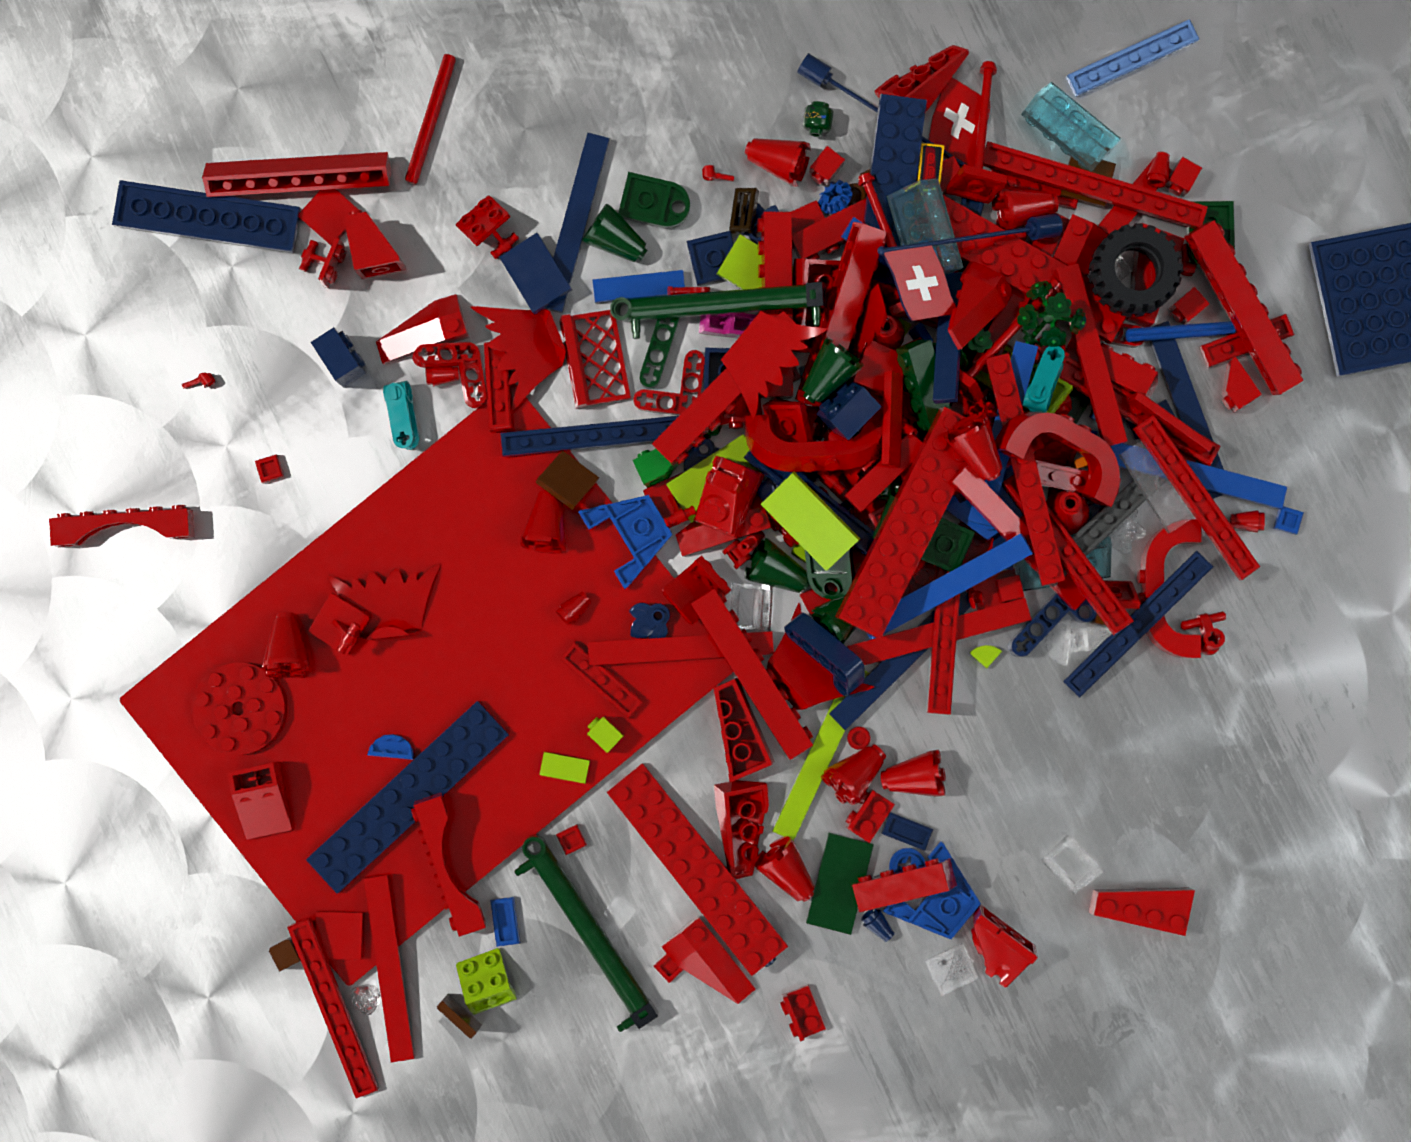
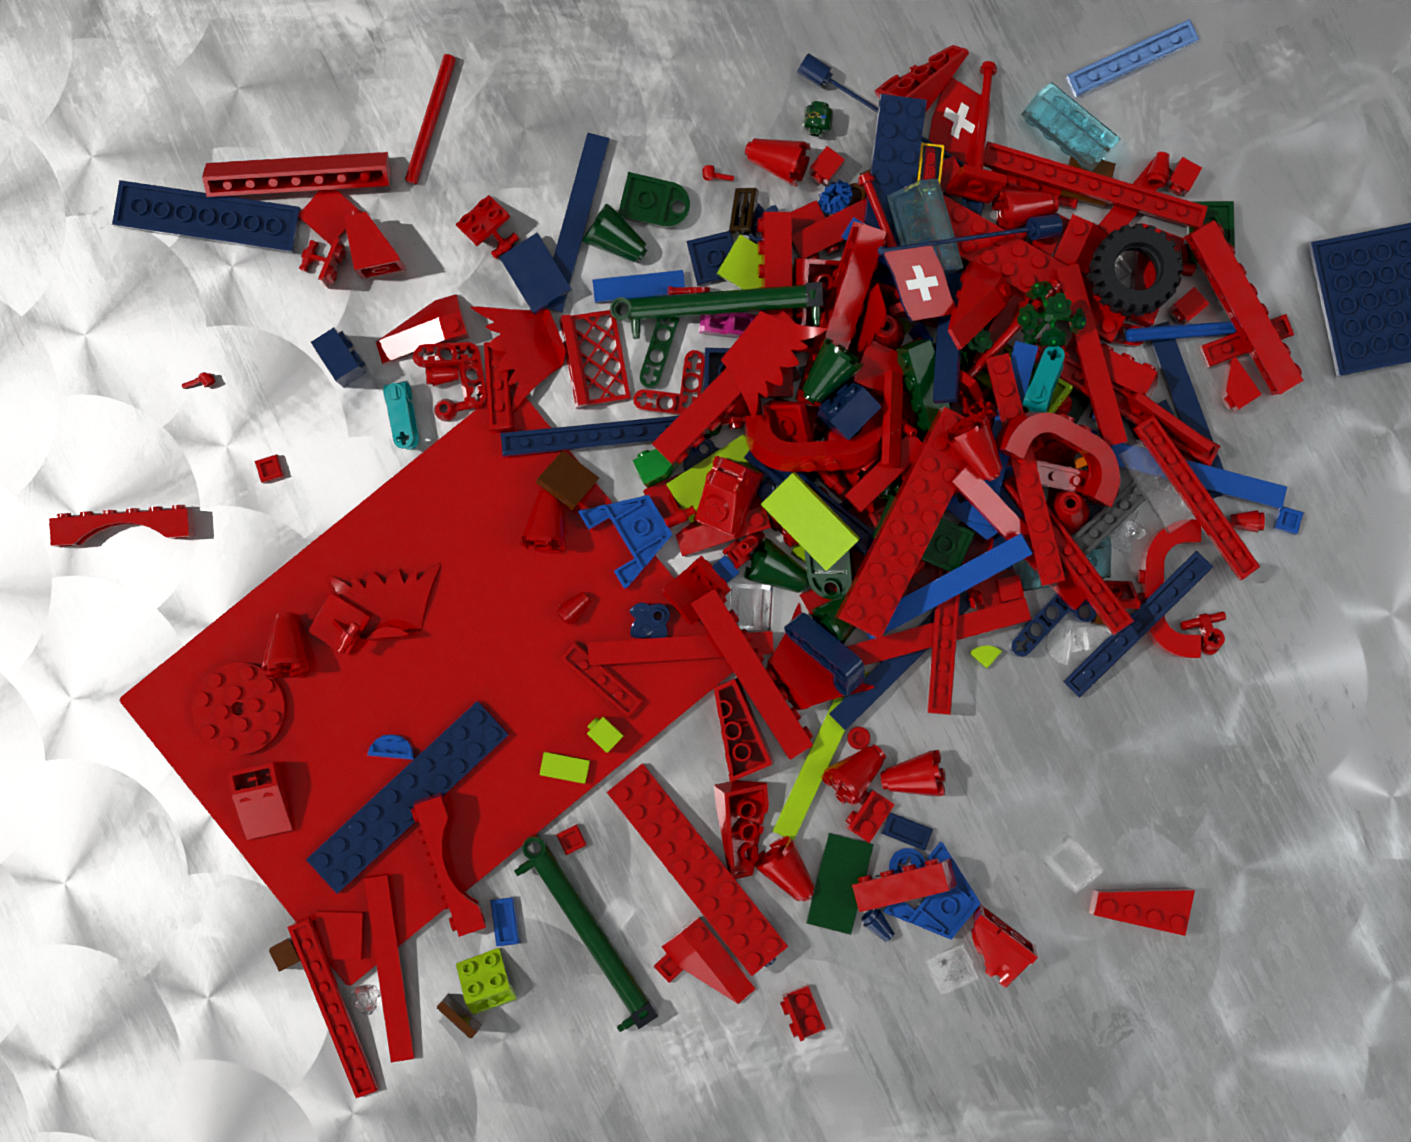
none -> red bar [434,397,477,422]
none -> blue tile [712,555,740,583]

